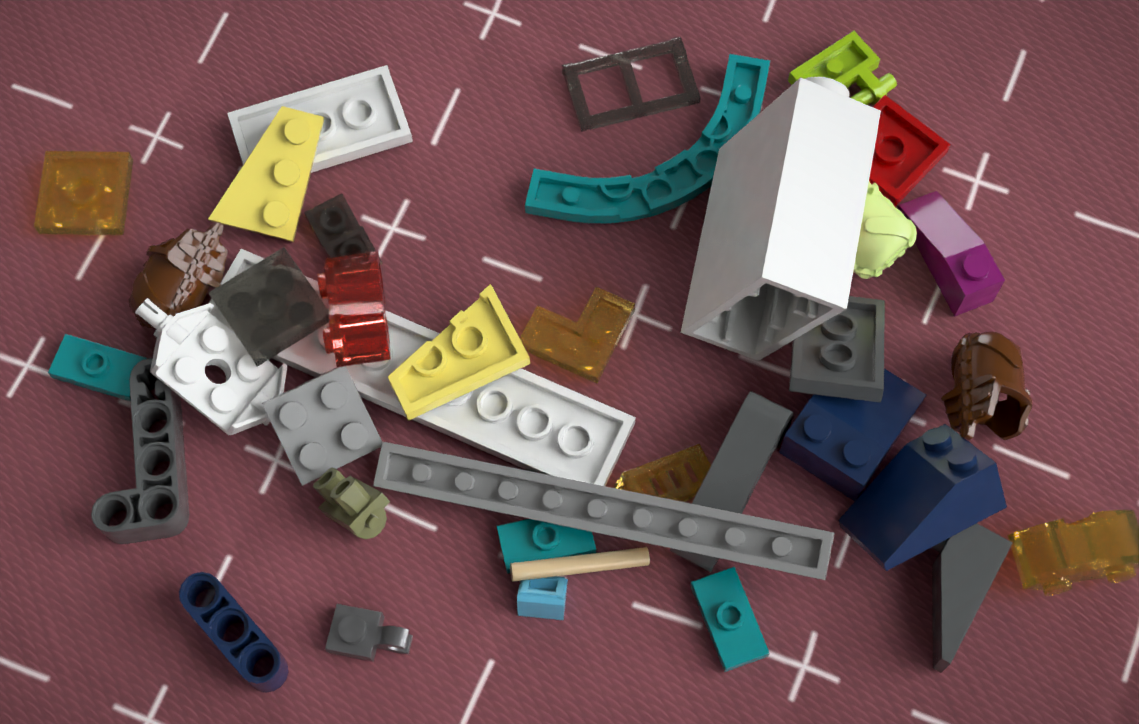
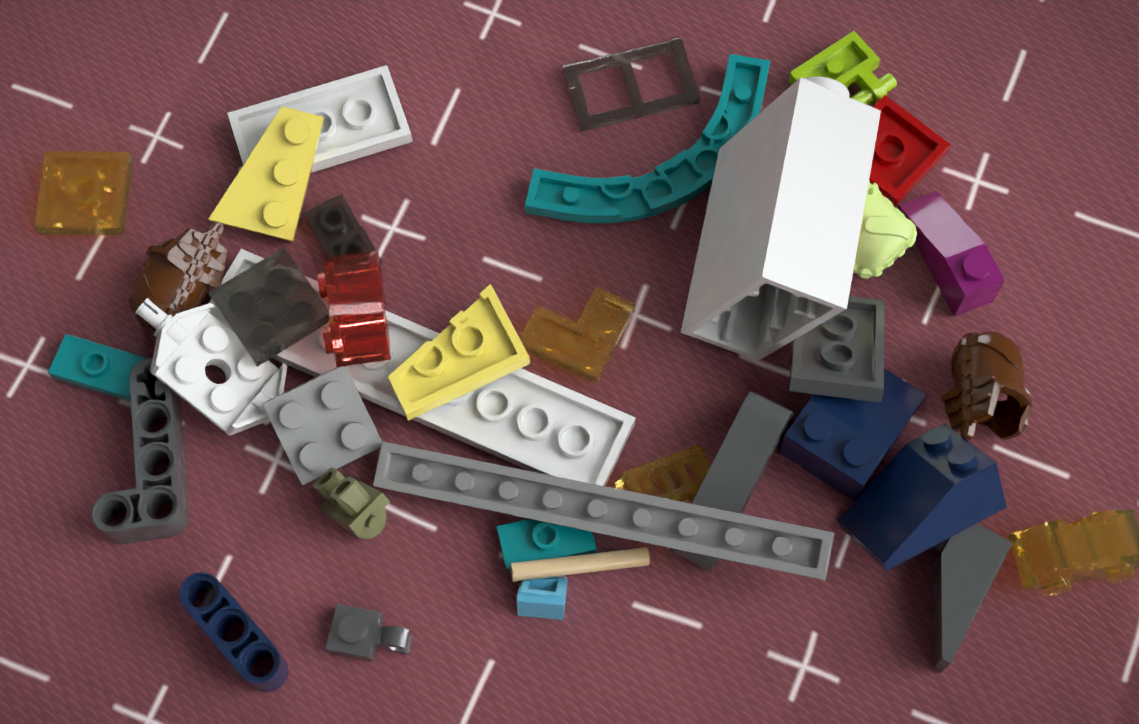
teal plate [691,566,770,672] -> none

